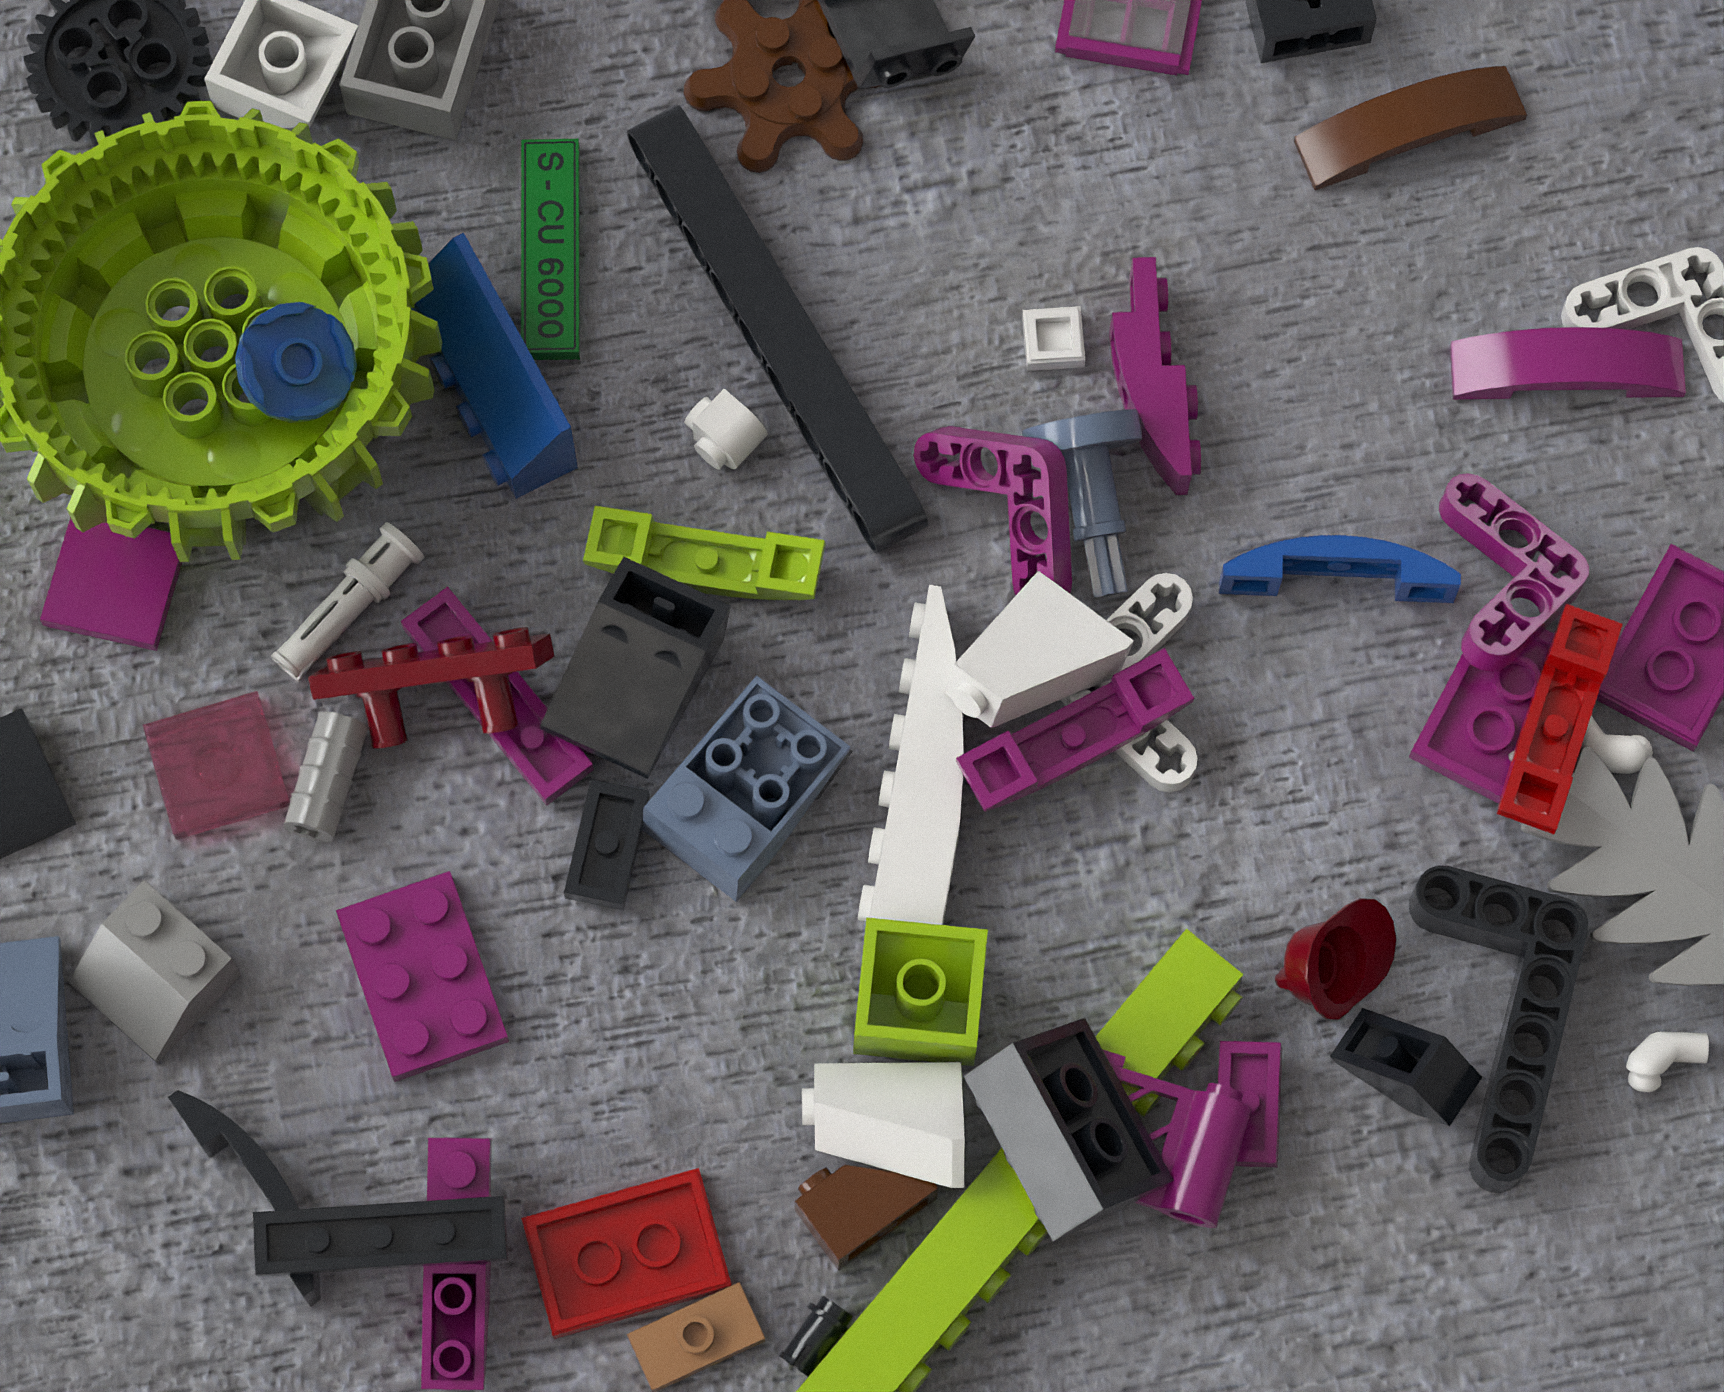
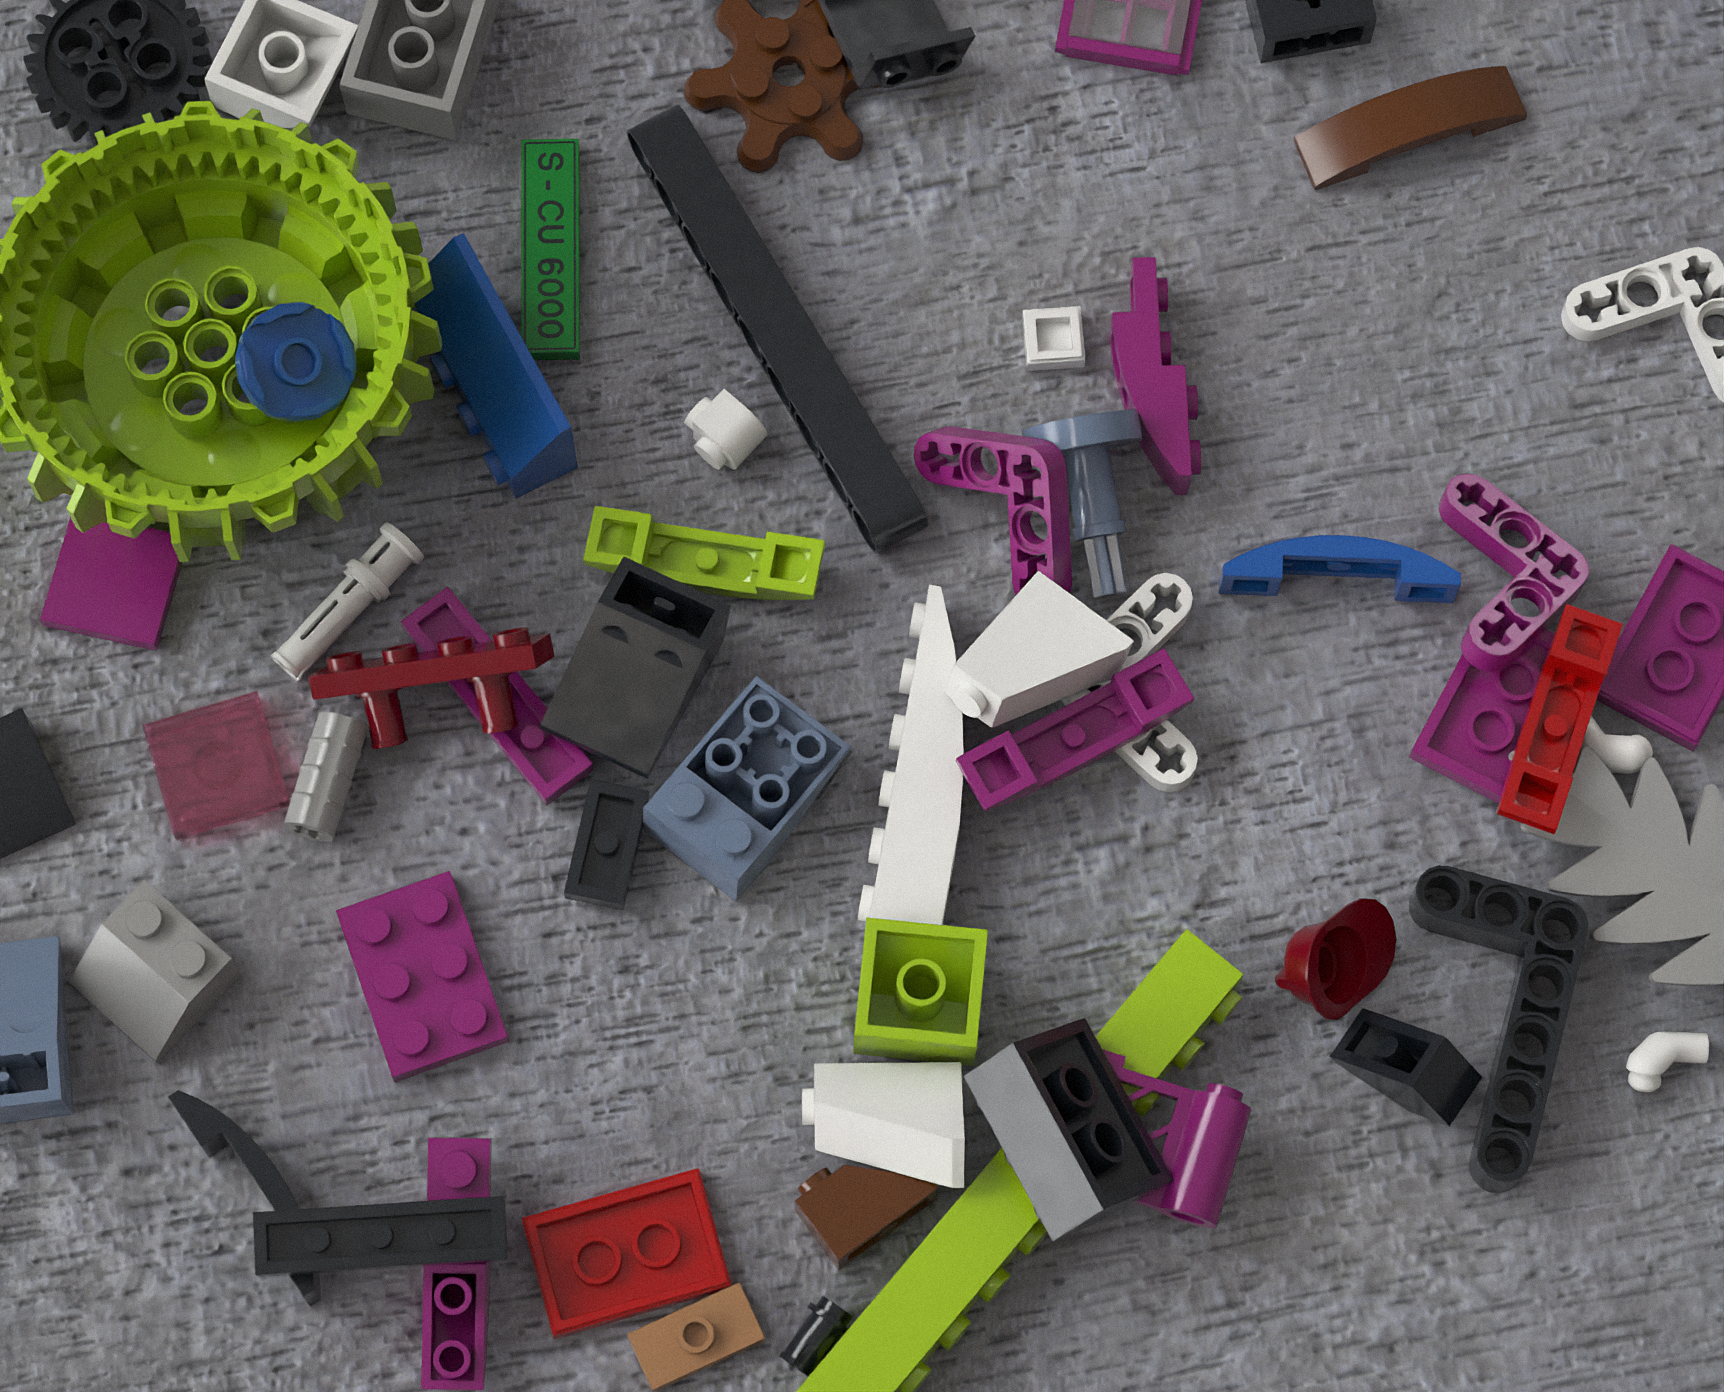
magenta plate [1218,1041,1283,1168] -> none
magenta slope [1450,327,1686,400] -> none

